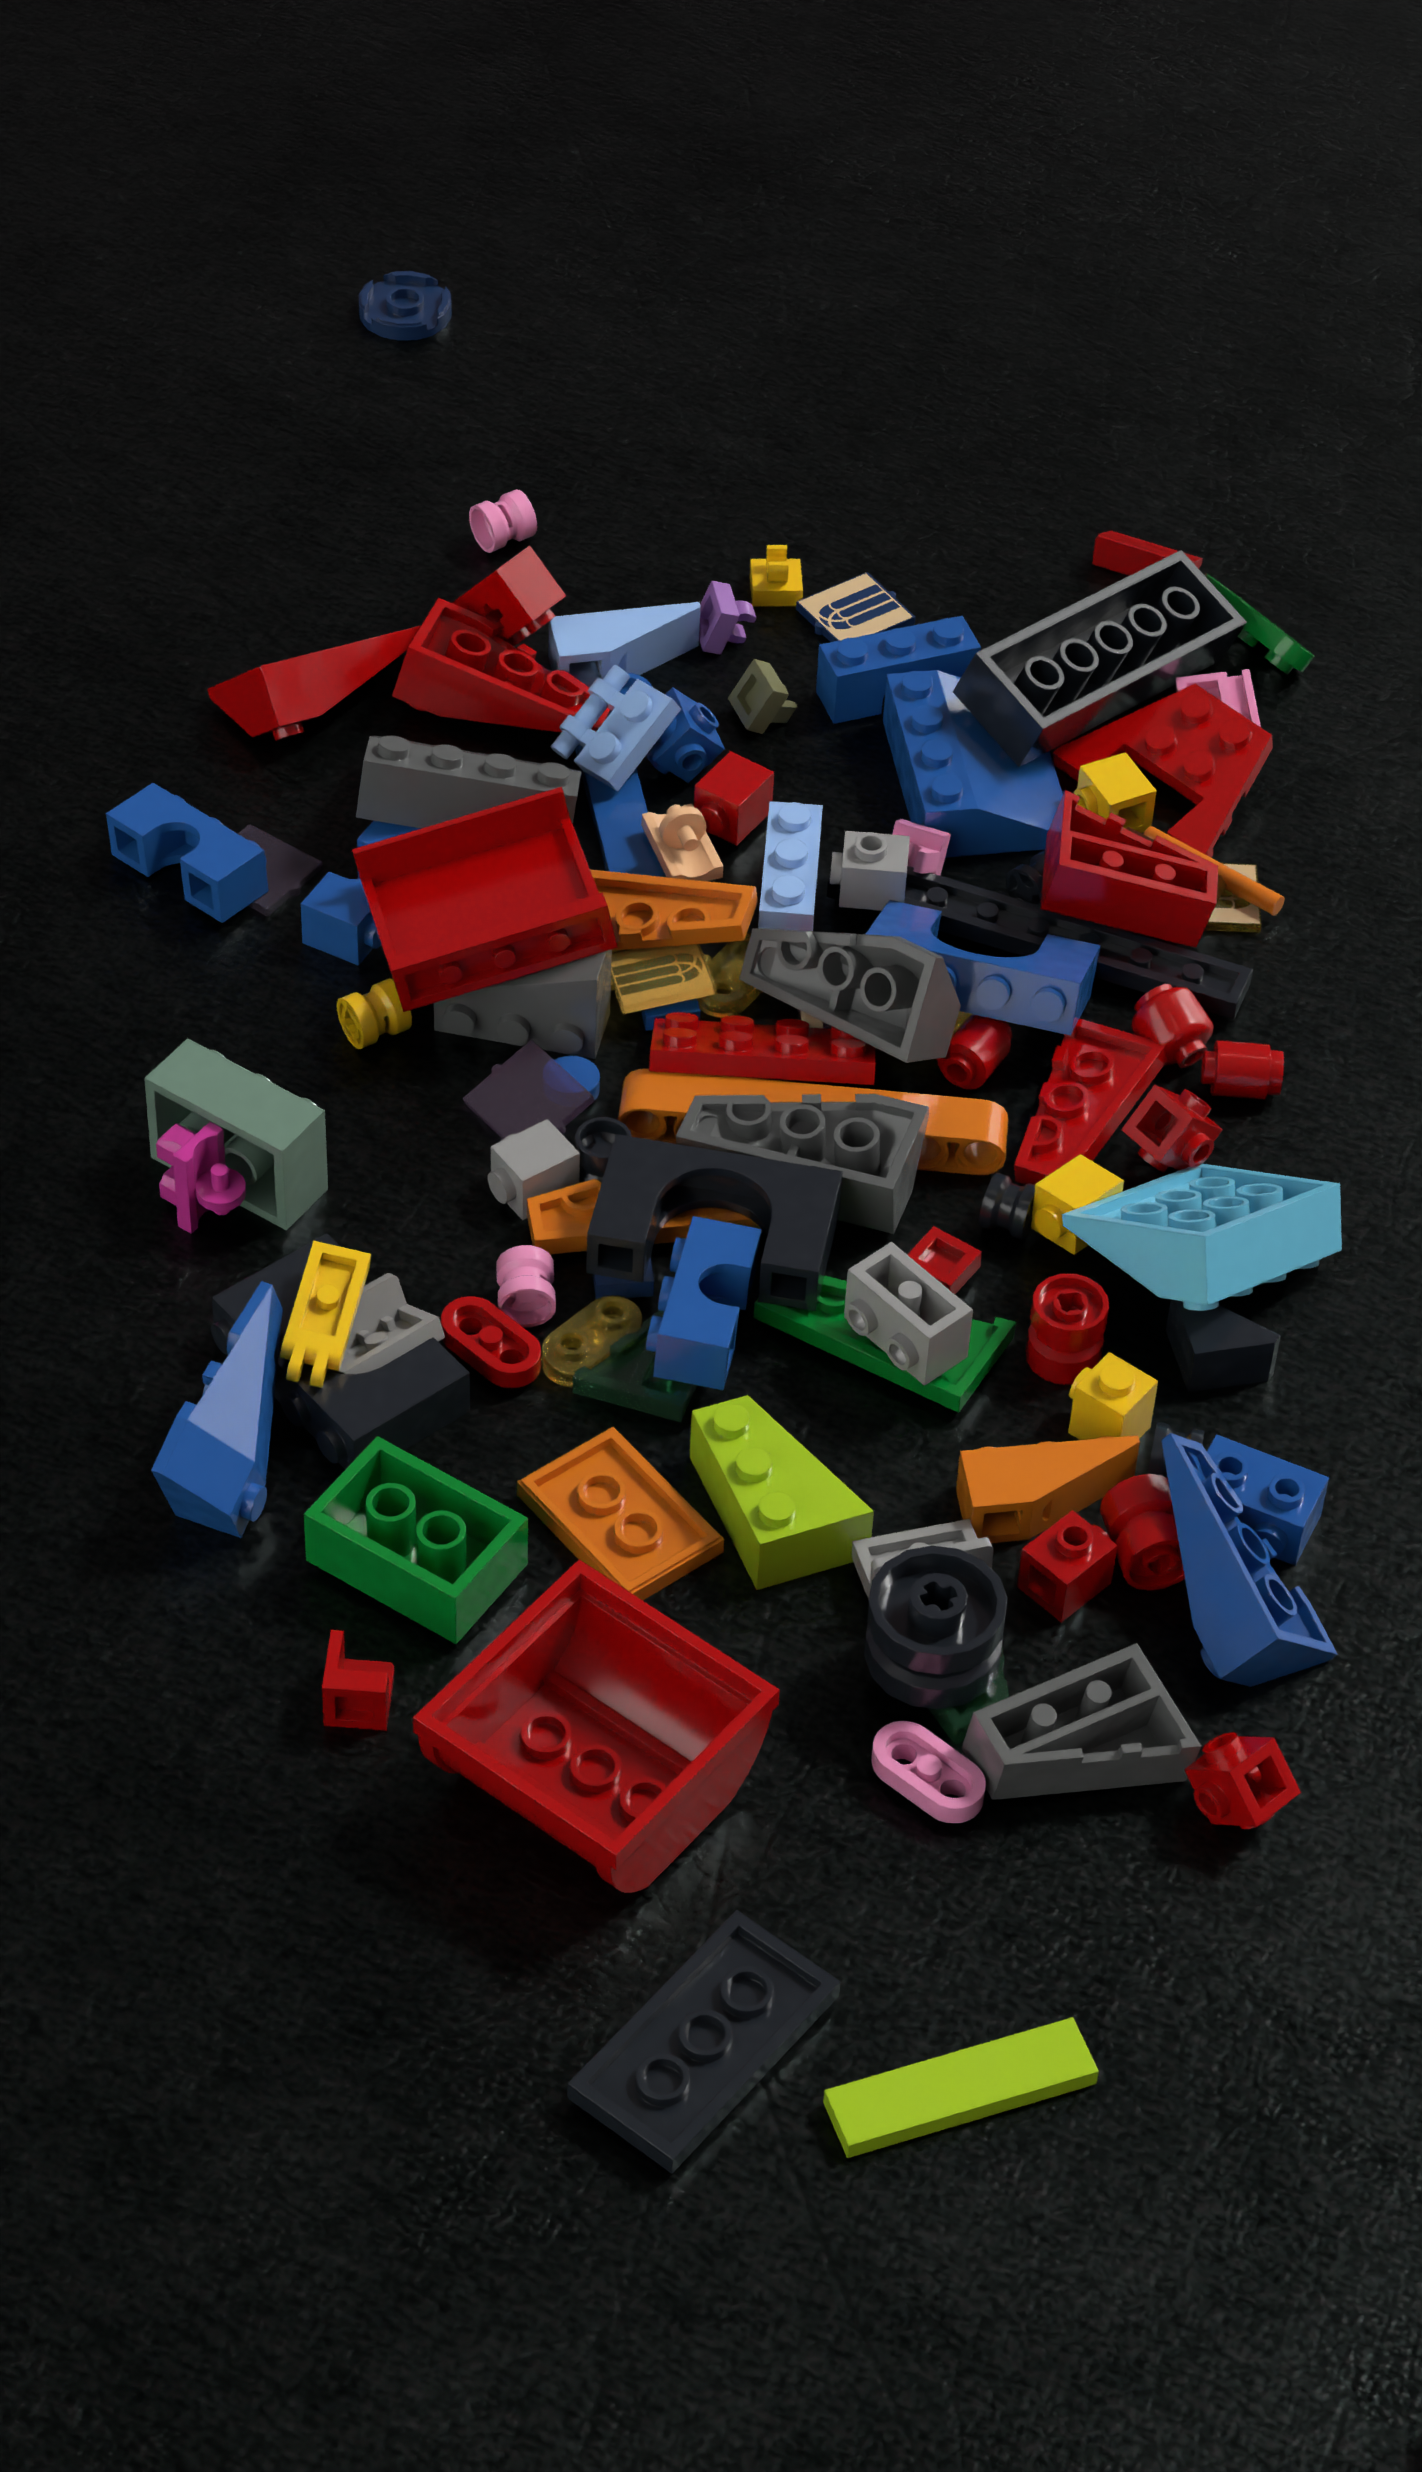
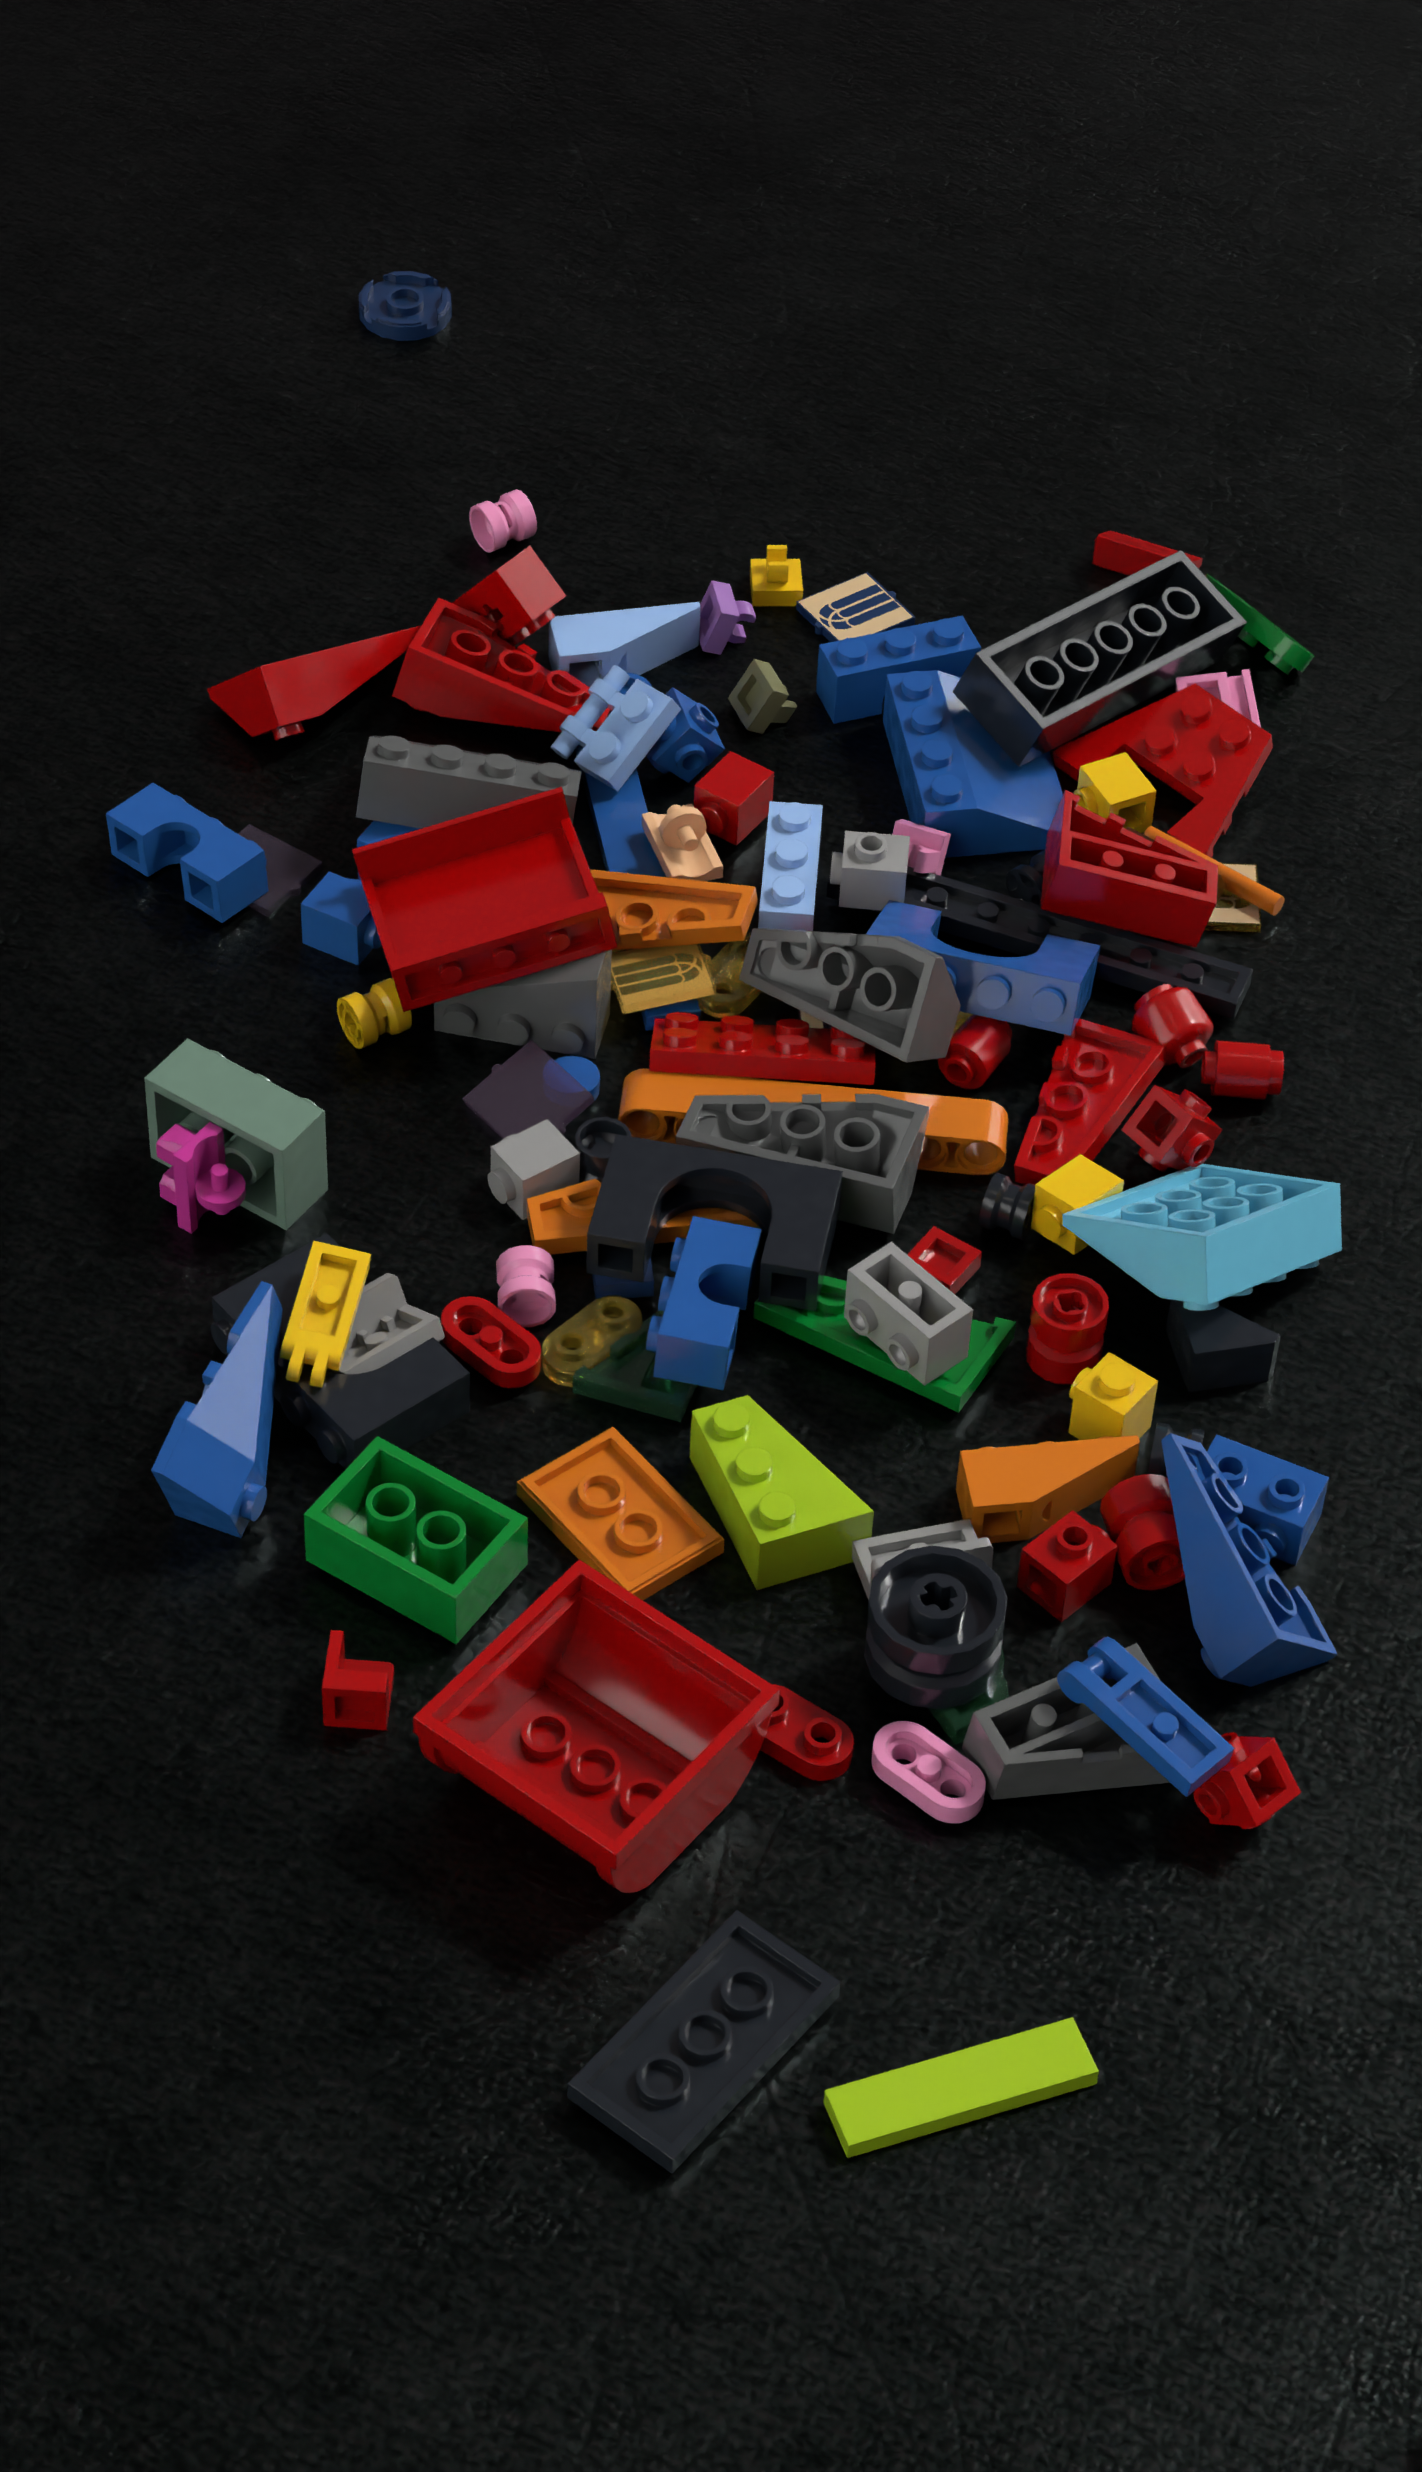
none -> red plate [760,1684,854,1781]
none -> blue plate [1057,1637,1235,1797]

